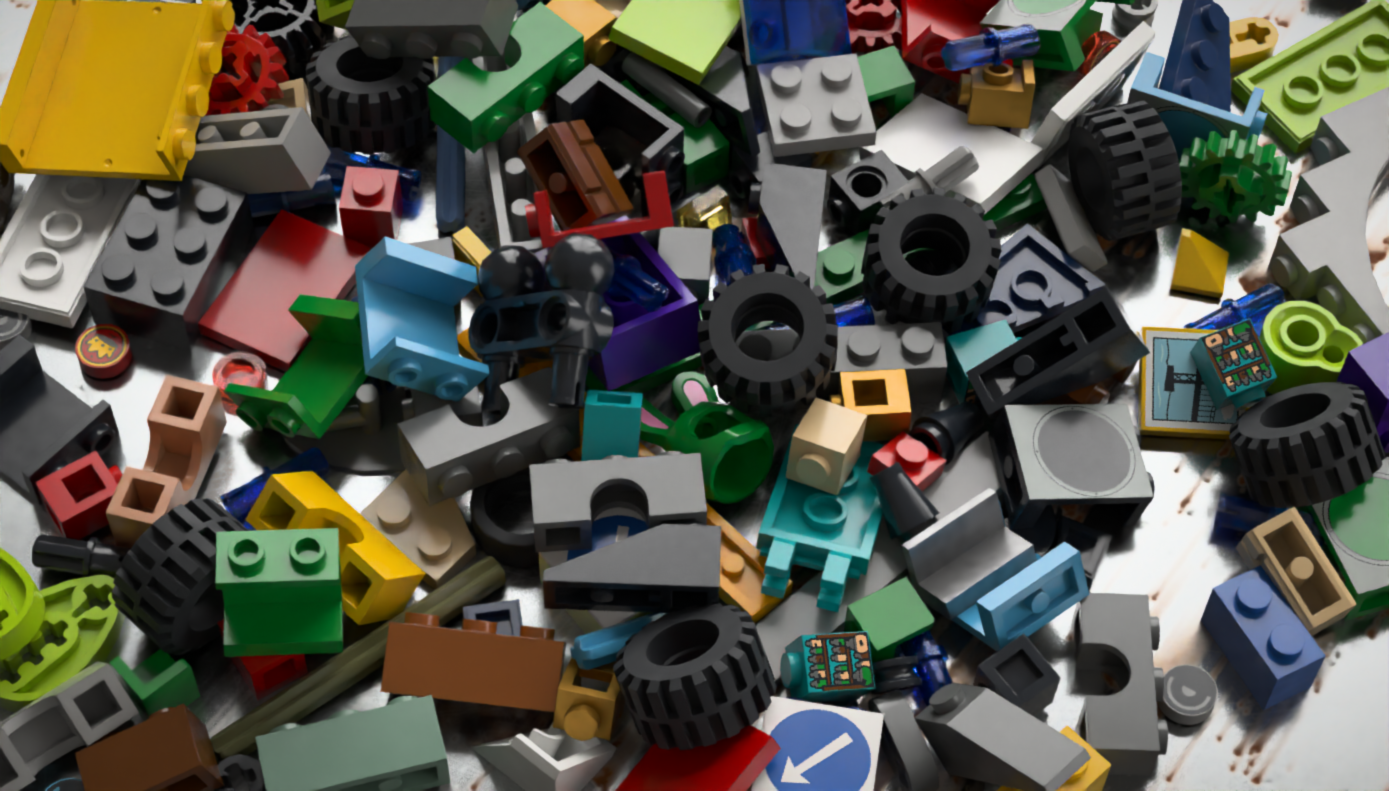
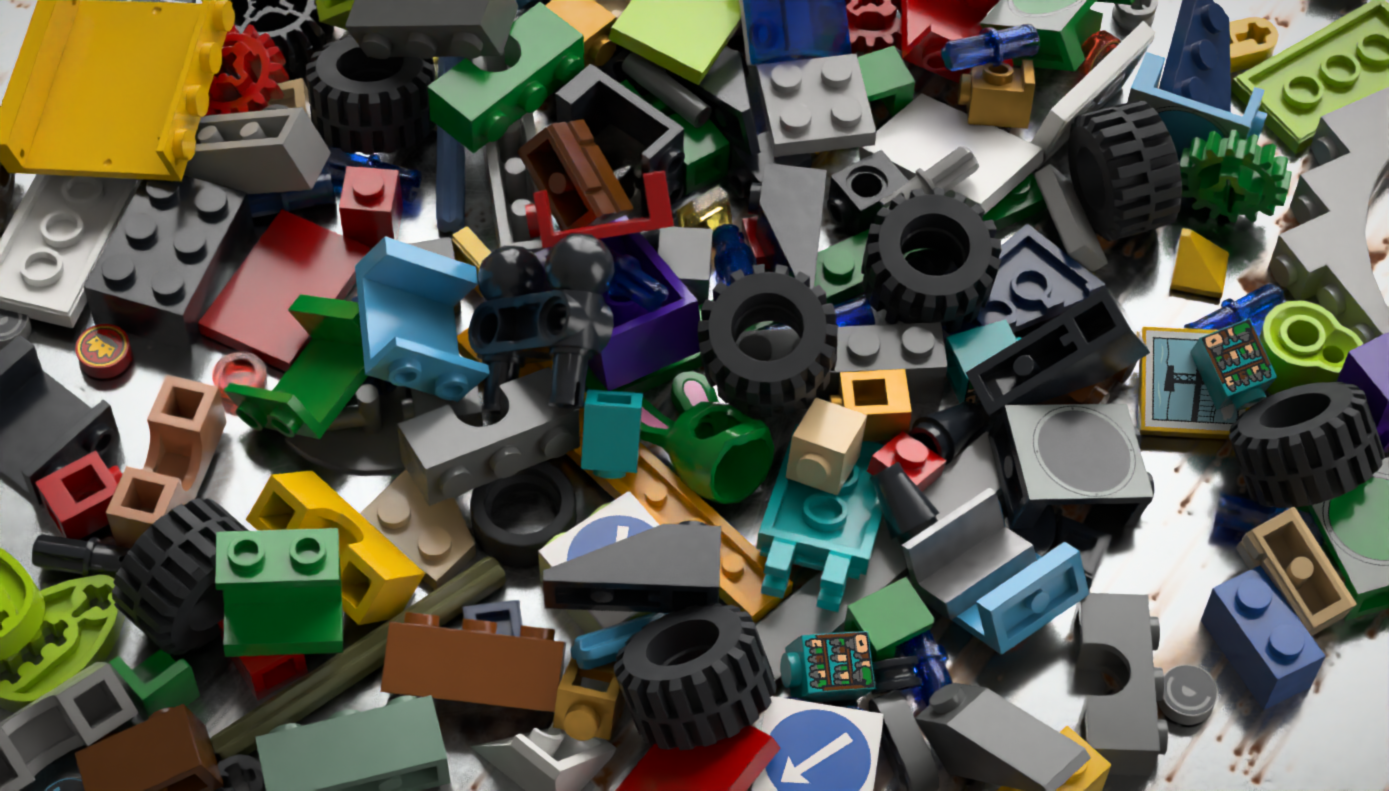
clear blue axle [220,448,330,524] -> none
arch [529,451,707,553] -> none
black brick [973,633,1061,716] -> none

